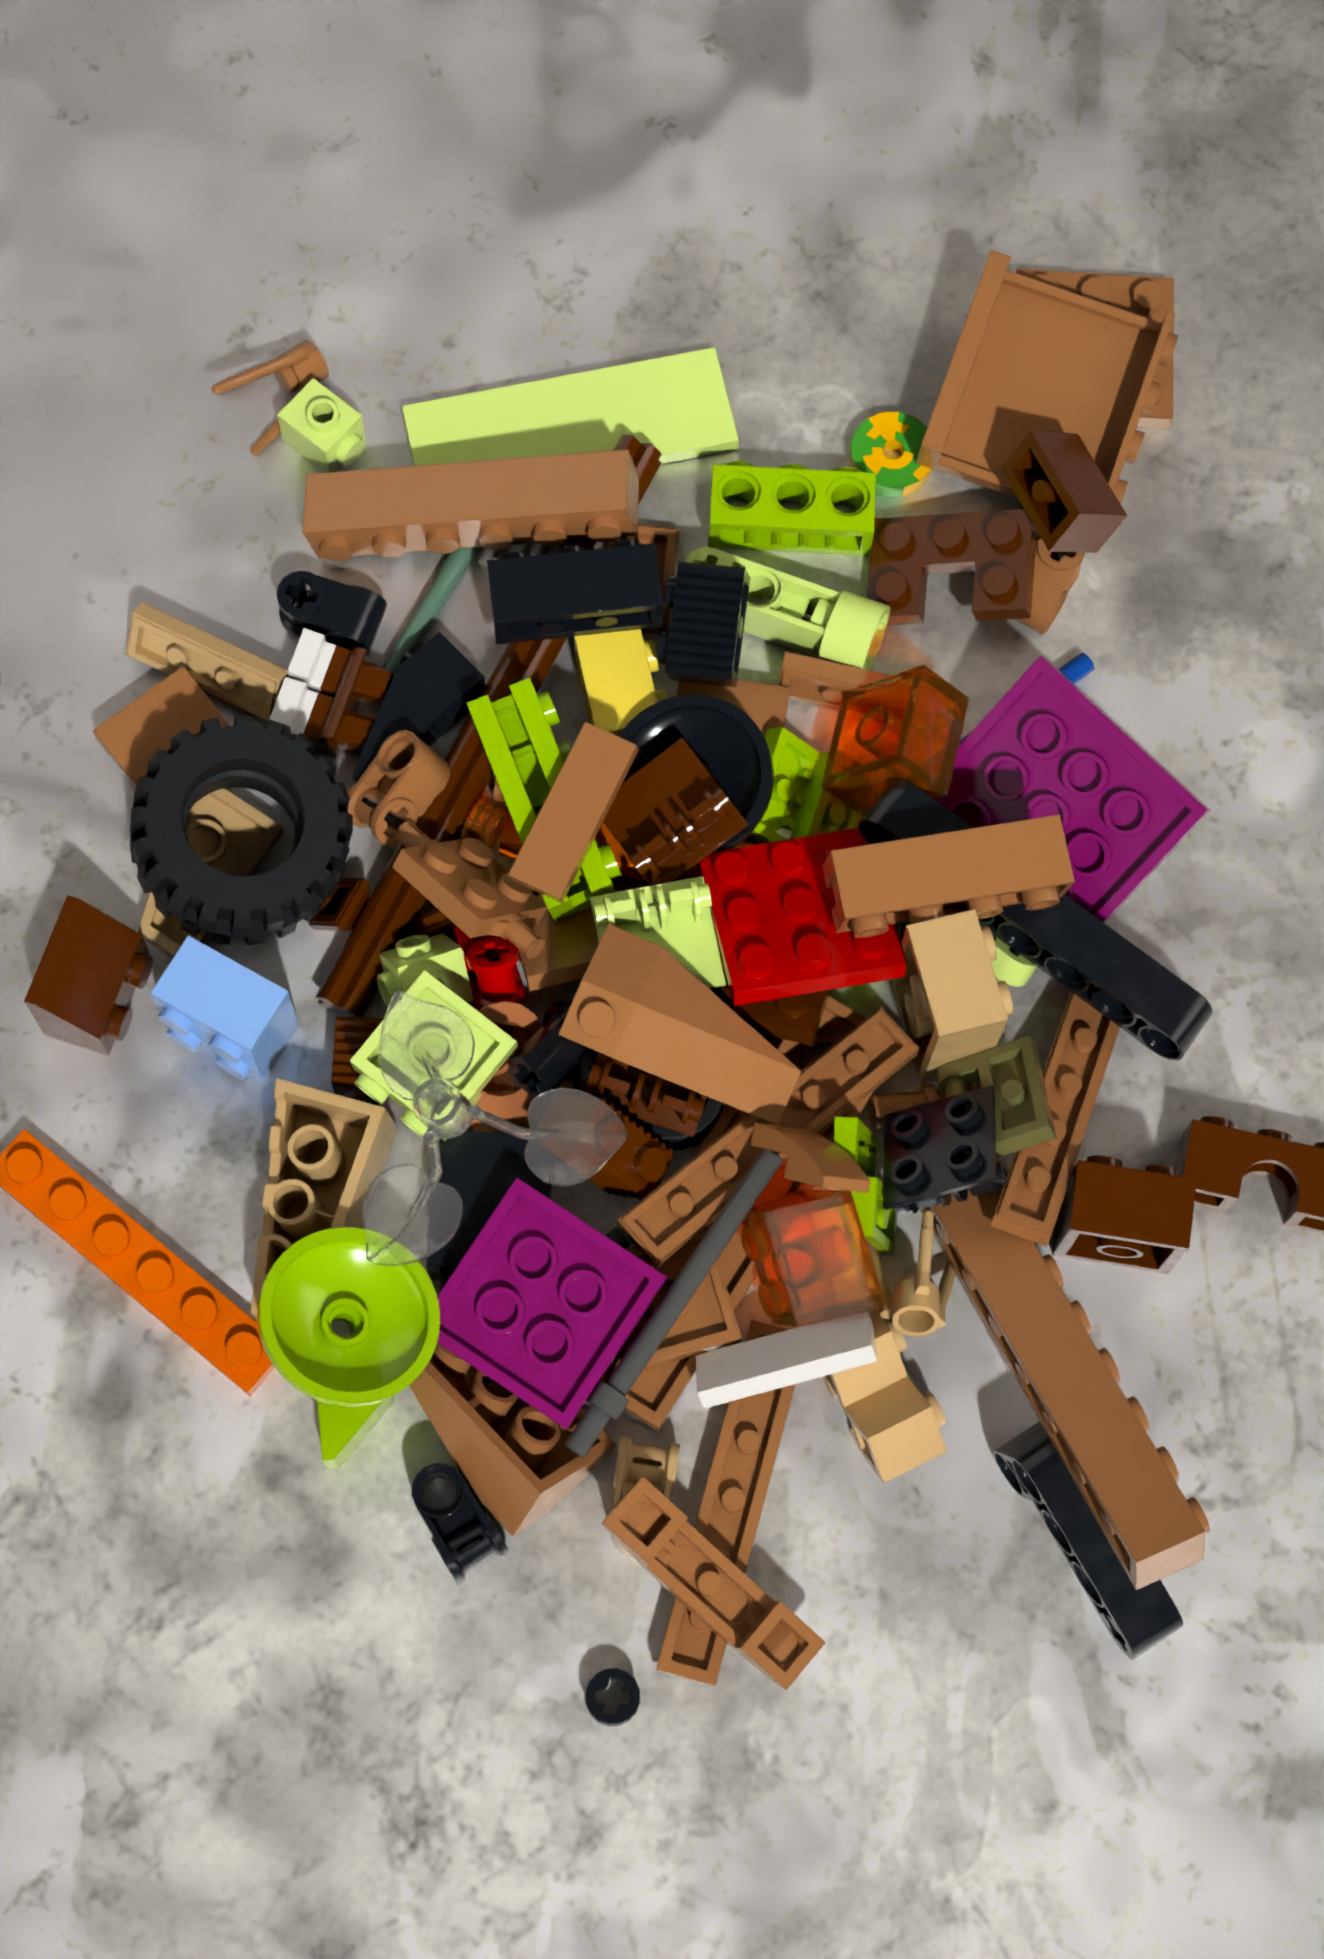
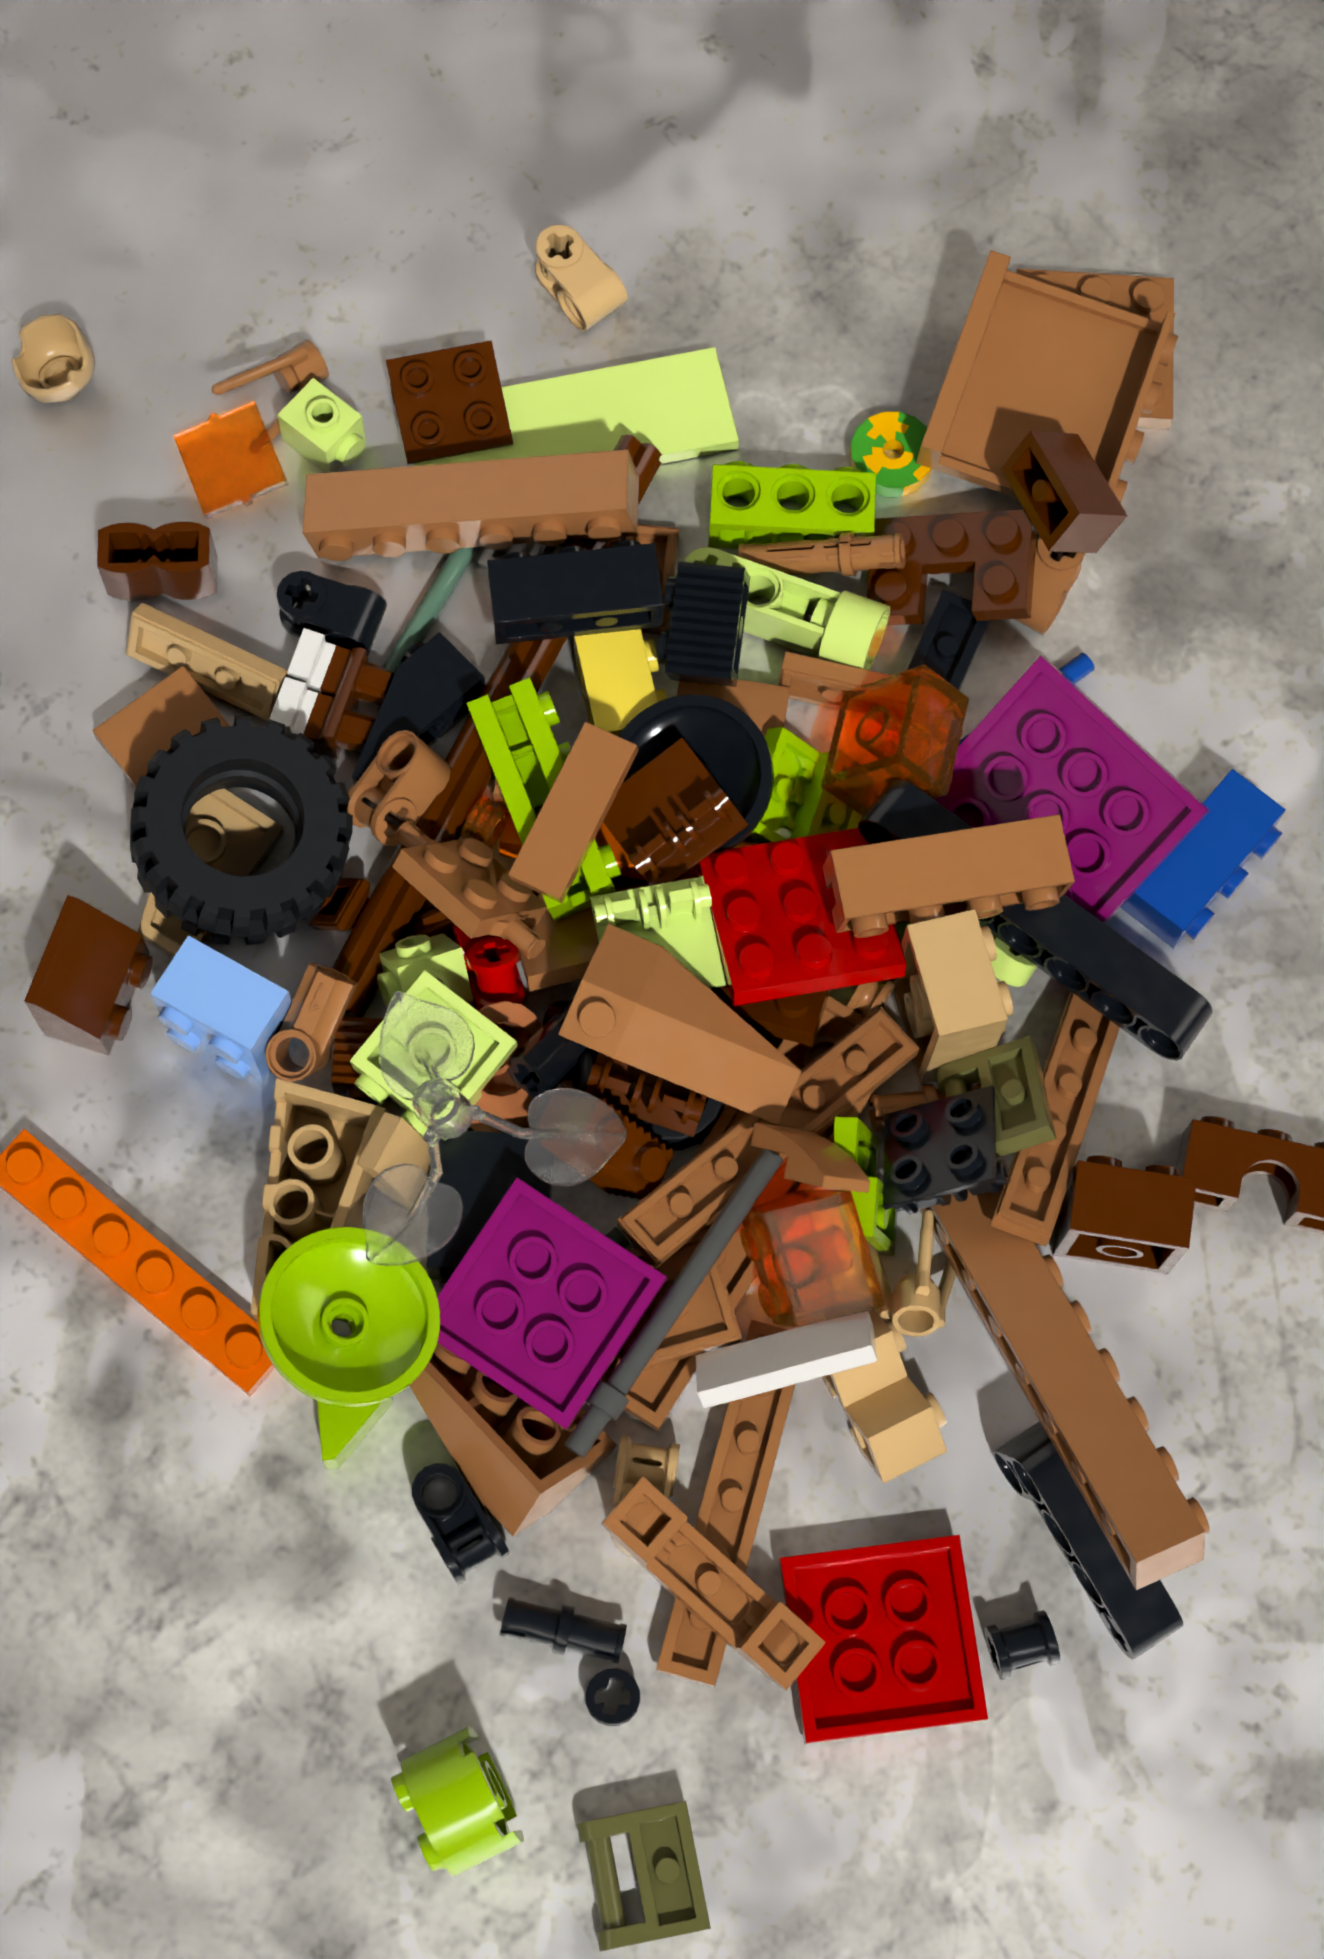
none -> tan hair [12,314,95,403]
none -> reddish brown brick [97,522,218,601]
none -> clear orange piece [173,401,288,519]
none -> medium nougat piece [265,962,358,1082]
none -> tan slope [357,1112,435,1212]
none -> reddish brown hinge [386,340,513,465]
none -> lime brick [391,1726,524,1877]
none -> black pin [499,1597,627,1664]
none -> tan piece [536,225,628,332]
none -> olive plate [577,1801,711,1951]
none -> medium nougat pin [738,532,906,576]
none -> red plate [779,1535,988,1745]
none -> medium nougat bush [847,980,896,1018]
none -> black plate [903,589,991,711]
none -> black bush [985,1610,1060,1680]
none -> blue brick [1120,769,1286,949]

